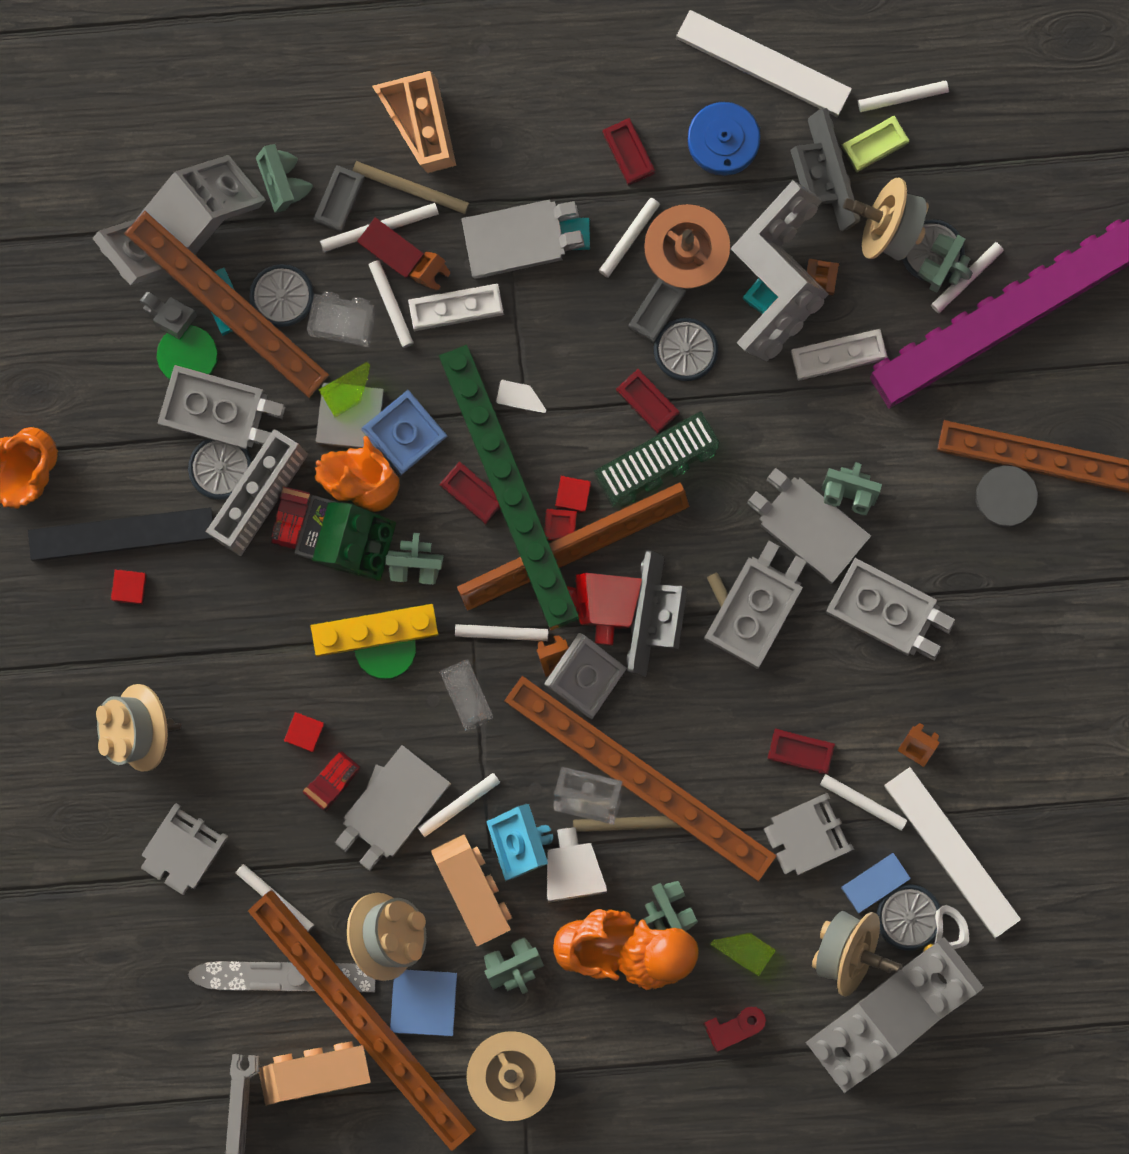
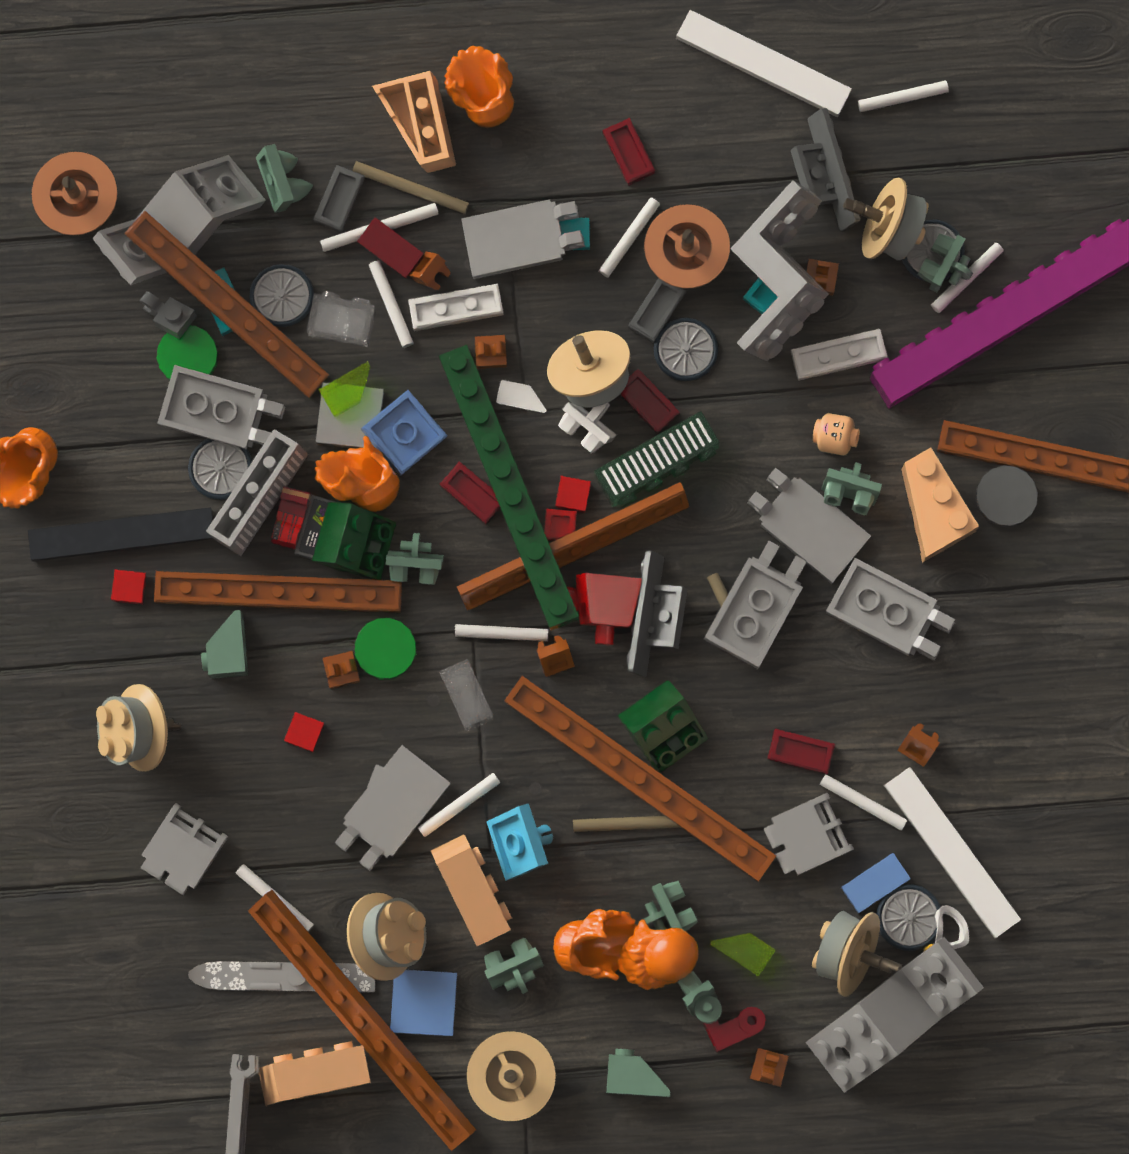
leg [302,751,361,813] -> none
yellow plate [311,604,438,657] -> none
light grey tile [544,633,627,719] -> none
white torso [547,827,607,903] -> none
clear brick [554,767,623,825] -> none
blue wheel [687,102,760,176] -> none
yellowish green tile [841,116,909,173] -> none
none -> nougat piece [32,152,117,235]
none -> dark orange tile [154,571,402,613]
none -> sand green slope [201,610,248,679]
none -> dark orange tile [323,651,360,689]
none -> orange hair [444,46,514,128]
none -> dark orange tile [475,335,507,369]
none -> tan piece [547,331,630,407]
none -> white hips [558,402,616,453]
none -> sand green slope [606,1049,670,1097]
none -> dark green slope [618,680,709,773]
none -> sand green hips [678,971,722,1024]
none -> dark orange tile [750,1048,789,1087]
none -> light nougat head [813,413,860,456]
none -> light nougat wedge [901,448,979,563]

